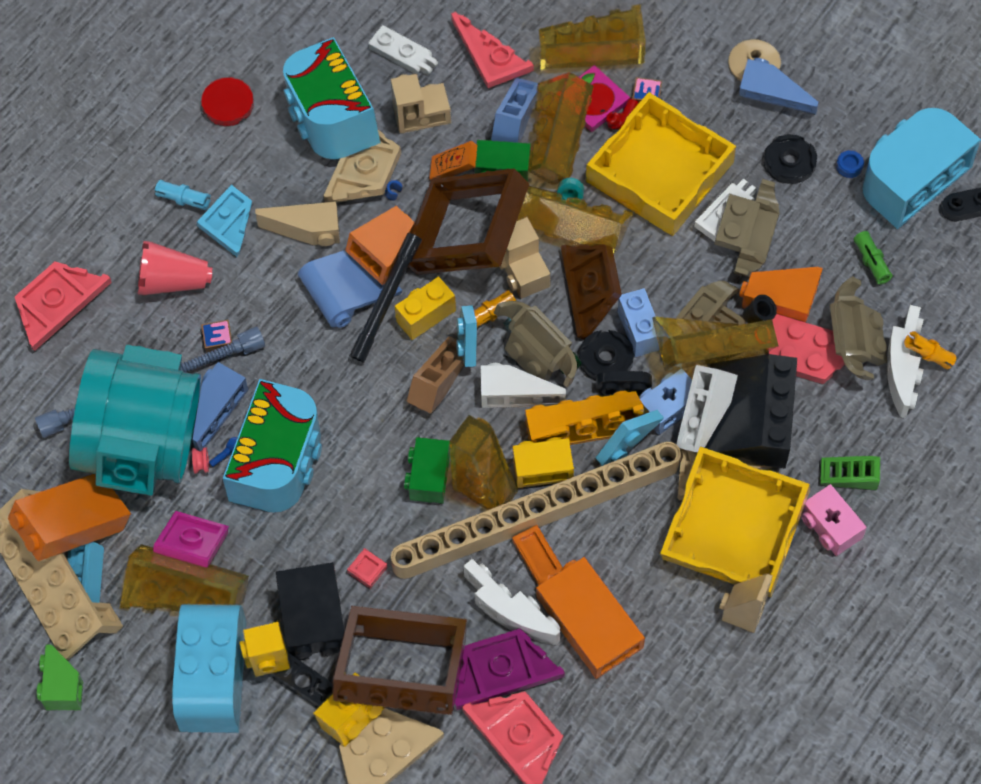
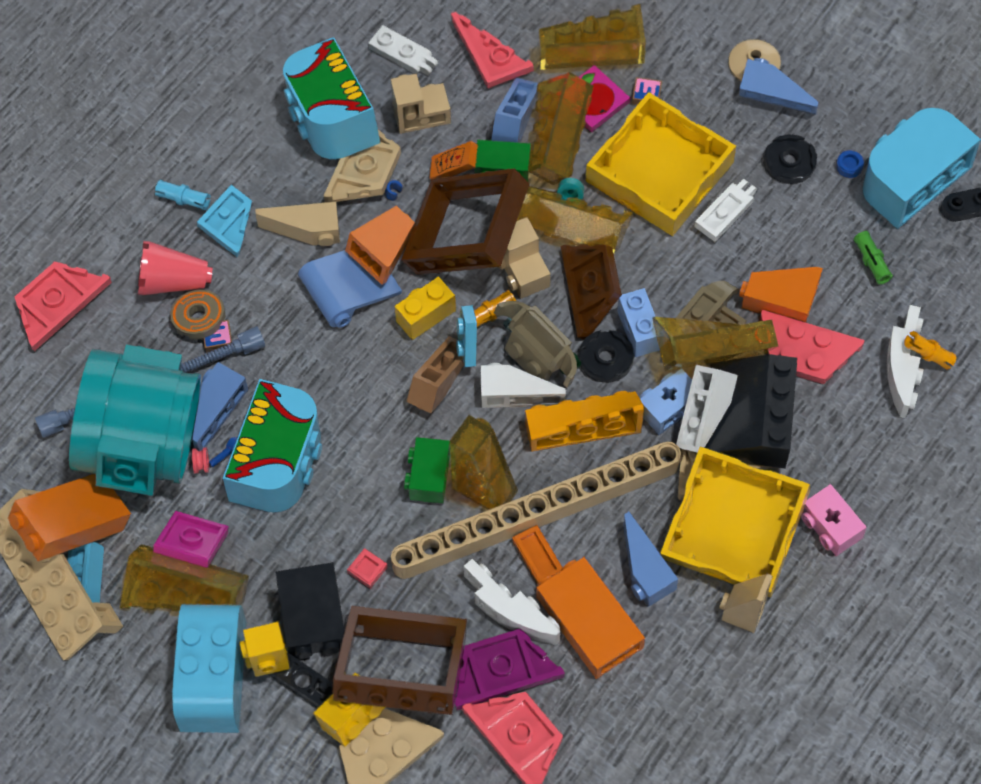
bright green slope [37,644,83,710] -> none
red tile [201,77,254,126] -> none
black piece [349,233,422,363] -> none
yellow brick [513,437,574,488] -> none
black plate [596,371,652,396] -> none
medium azure wing [596,410,664,466] -> none
red arm [606,99,639,130] -> none
dark tan plate [714,179,780,277] -> none
black piece [743,295,777,326] -> none
bright green slope [820,456,880,490] -> none
dark tan plate [830,276,887,380] -> none
none -> dark tan tile [170,289,226,340]
none -> medium blue slope [623,512,678,607]

